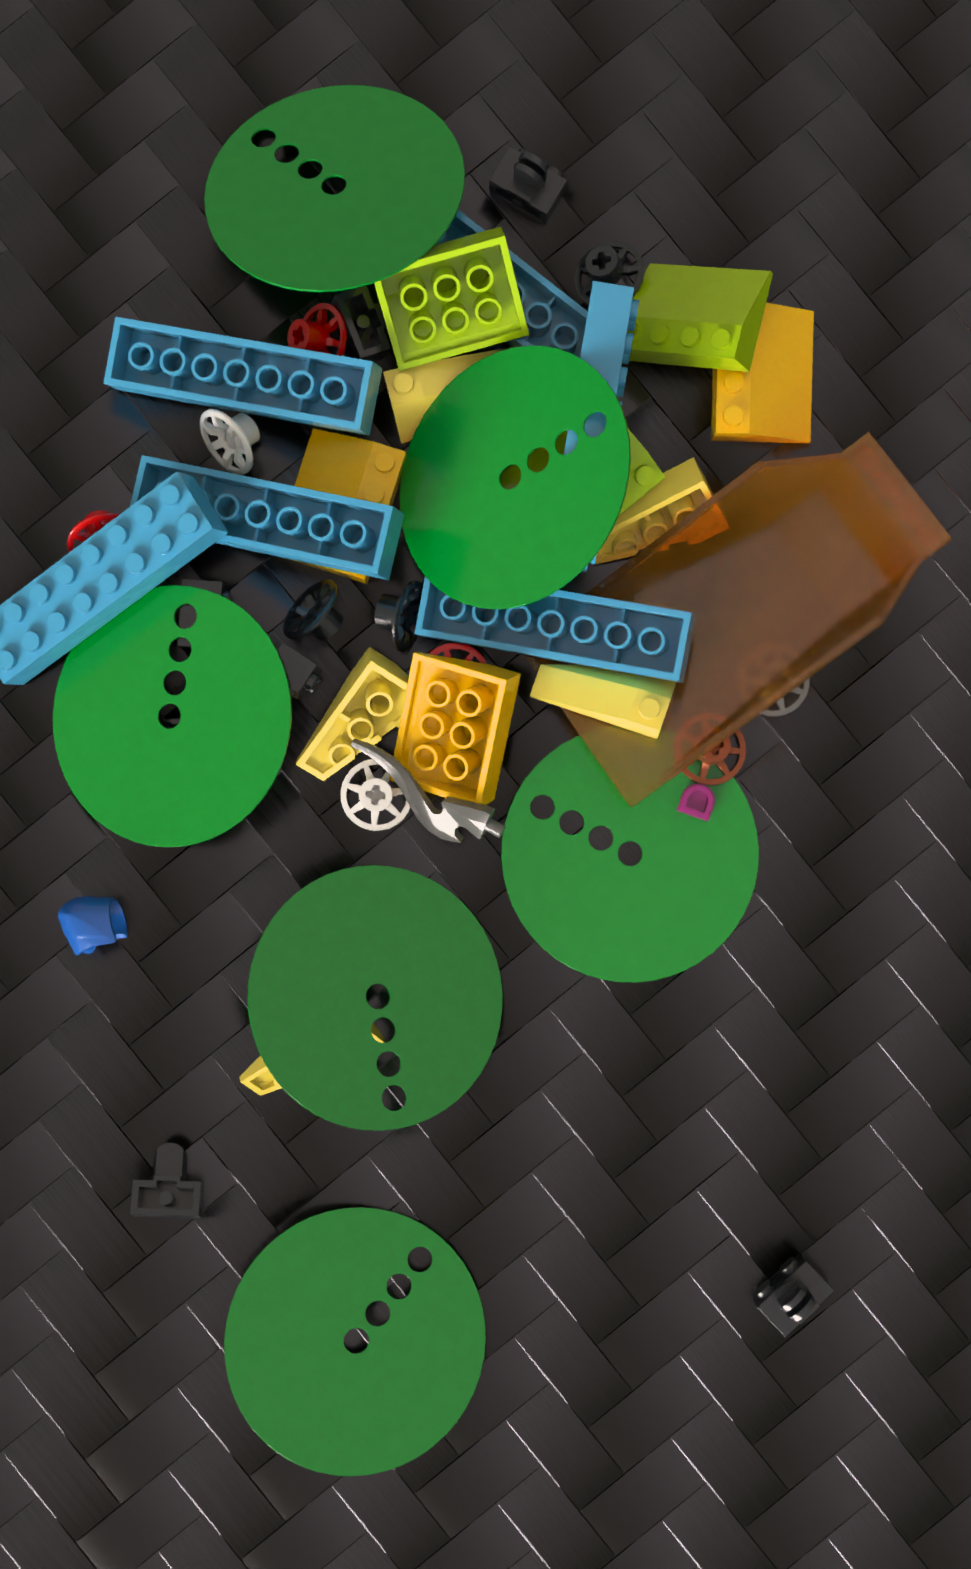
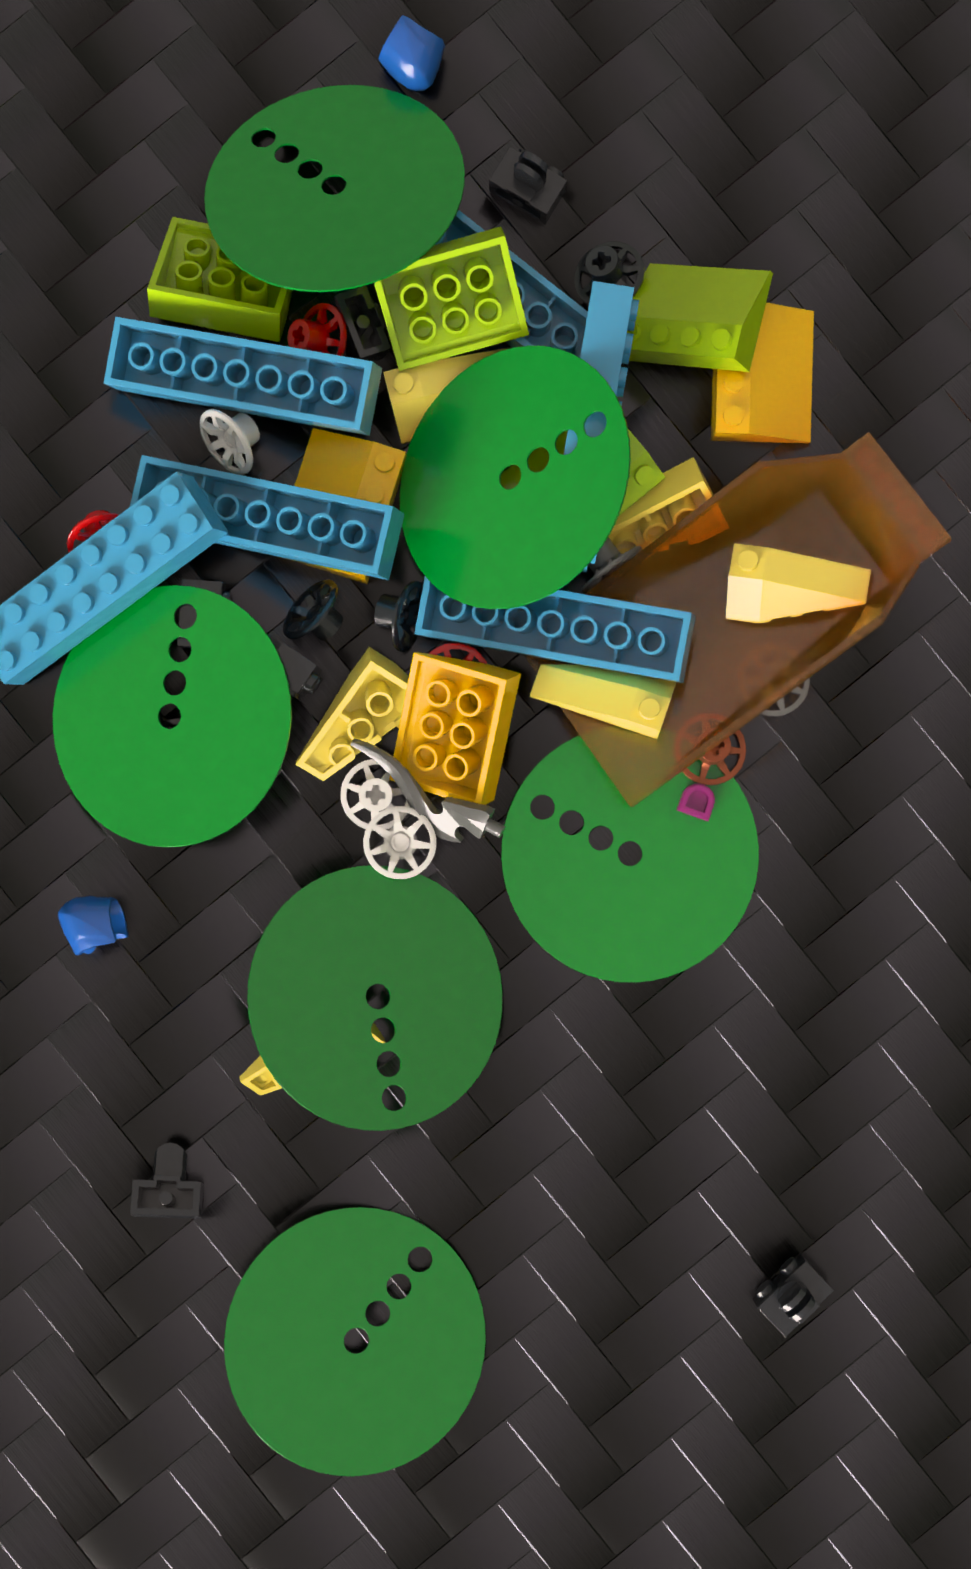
none -> lime slope [147,217,293,342]
none -> white wheel [363,806,436,879]
none -> blue piece [378,15,445,91]
none -> dark grey wheel [581,537,642,592]
none -> light yellow wedge [726,543,871,623]

